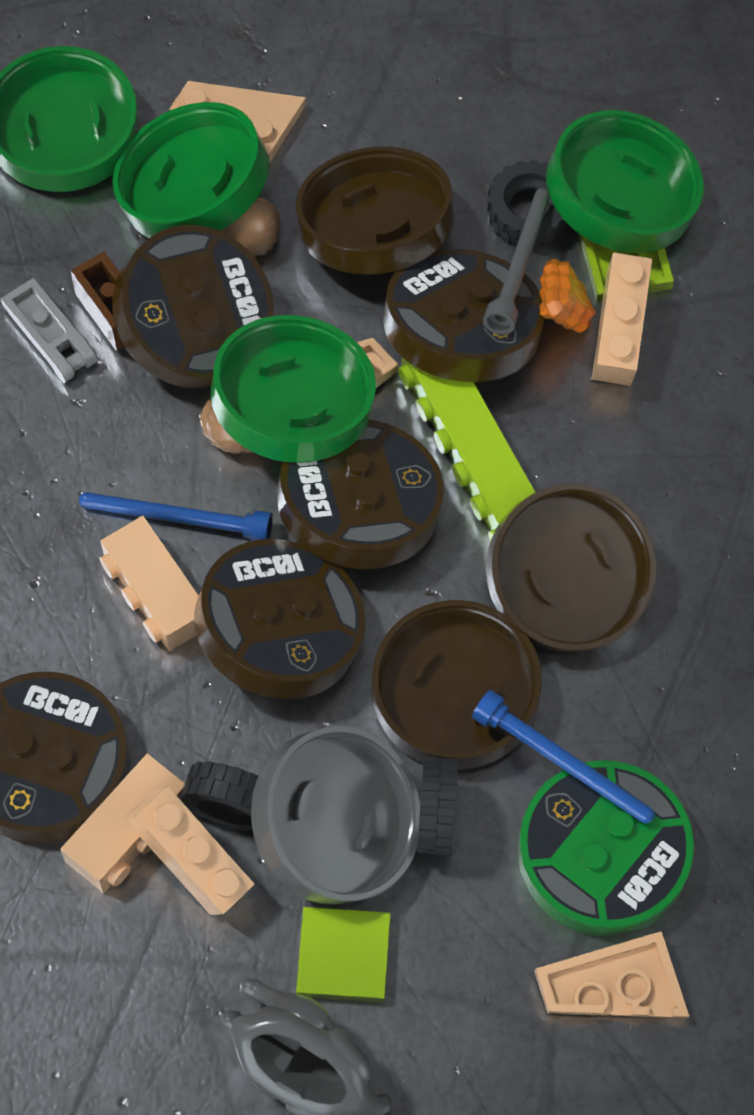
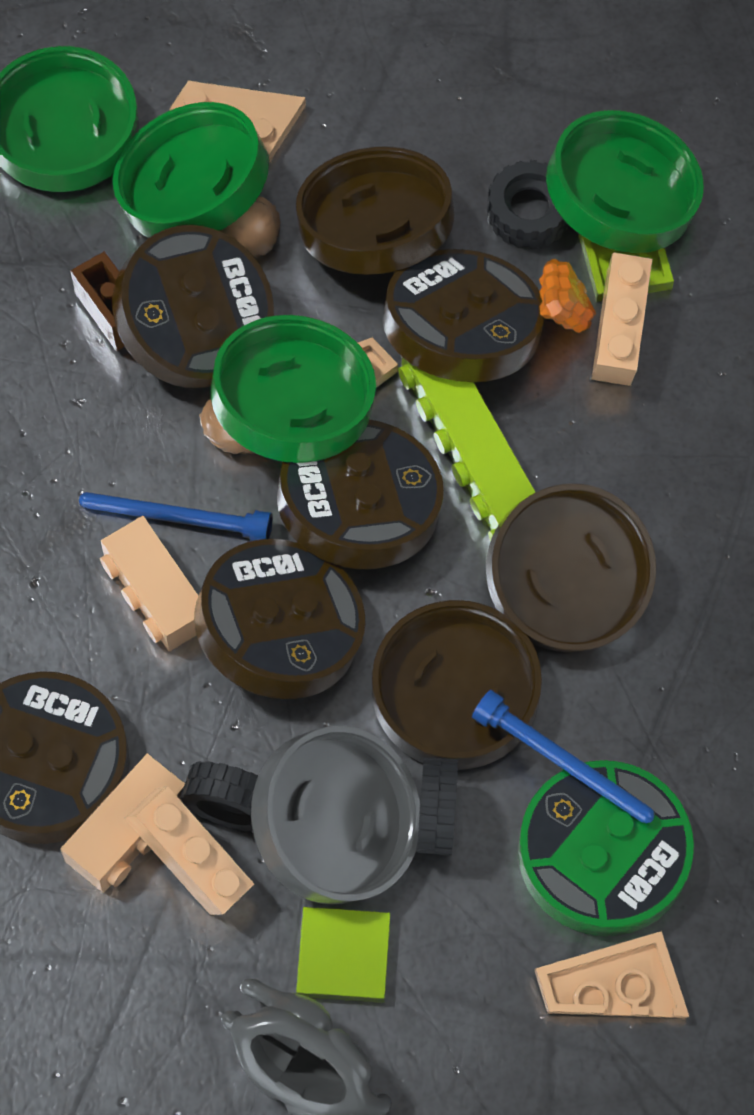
light grey plate [1,278,98,383] -> none
dark grey piece [483,188,550,335] -> none

